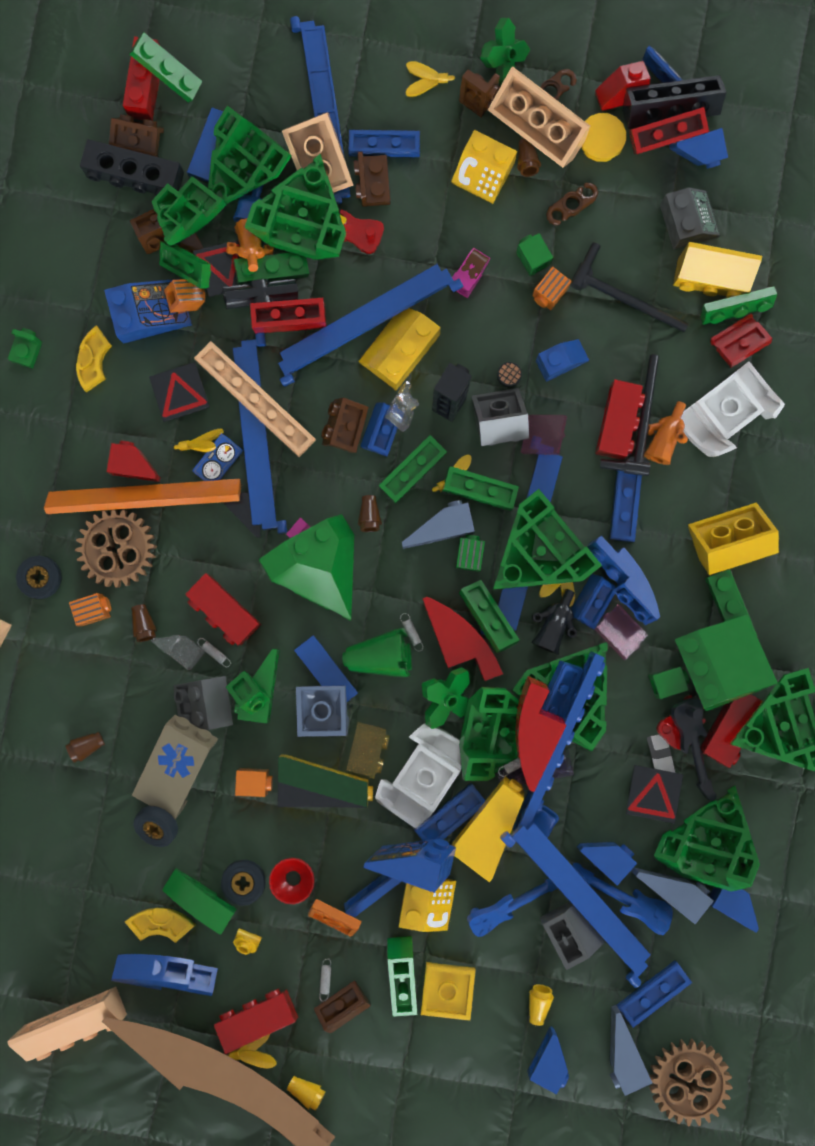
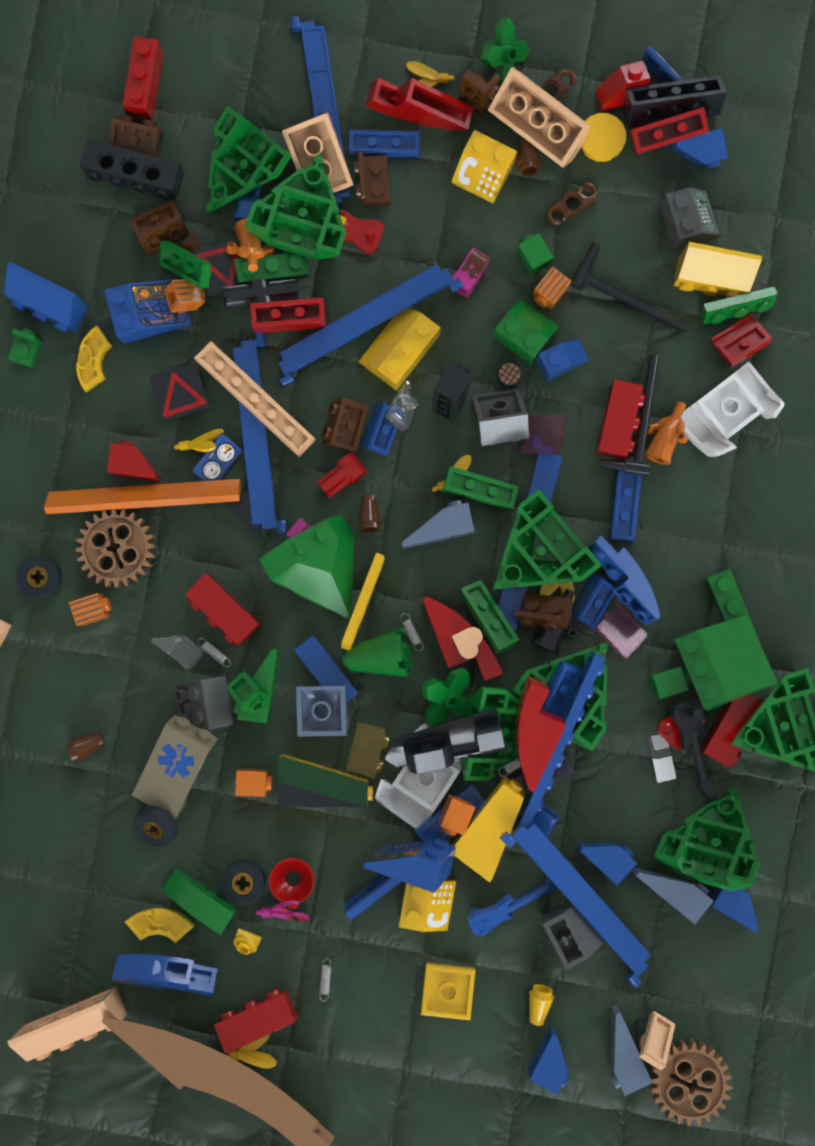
plate [129,32,203,103] -> none
reddish brown cone [131,604,157,642] -> none
green slope [151,176,227,246] -> none
blue tile [187,108,223,183] -> none
yellow cone [287,1076,326,1111] -> none
orange tile [308,899,362,937] -> none
reddish brown slope [314,981,371,1033] -> none
green plate [379,435,447,504] -> none
green slope [387,936,417,1017] -> none
green brick [455,535,485,572] -> none
blue piece [572,863,673,935] -> none
blue tile [617,960,692,1028] -> none
black piece [626,765,683,823] -> none
yellow slope [688,502,779,575] -> none
none -> blue slope [4,261,88,333]
none -> dark pink piece [256,901,310,921]
none -> red piece [317,452,367,499]
none -> yellow tile [341,553,385,651]
none -> red slope [365,78,474,131]
none -> black panel [384,708,505,774]
none -> orange brick [438,794,476,836]
none -> light nougat tile [452,627,483,659]
none -> green slope [493,299,560,365]
none -> reddish brown bracket [514,593,573,631]
none -> light nougat tile [639,1011,676,1070]

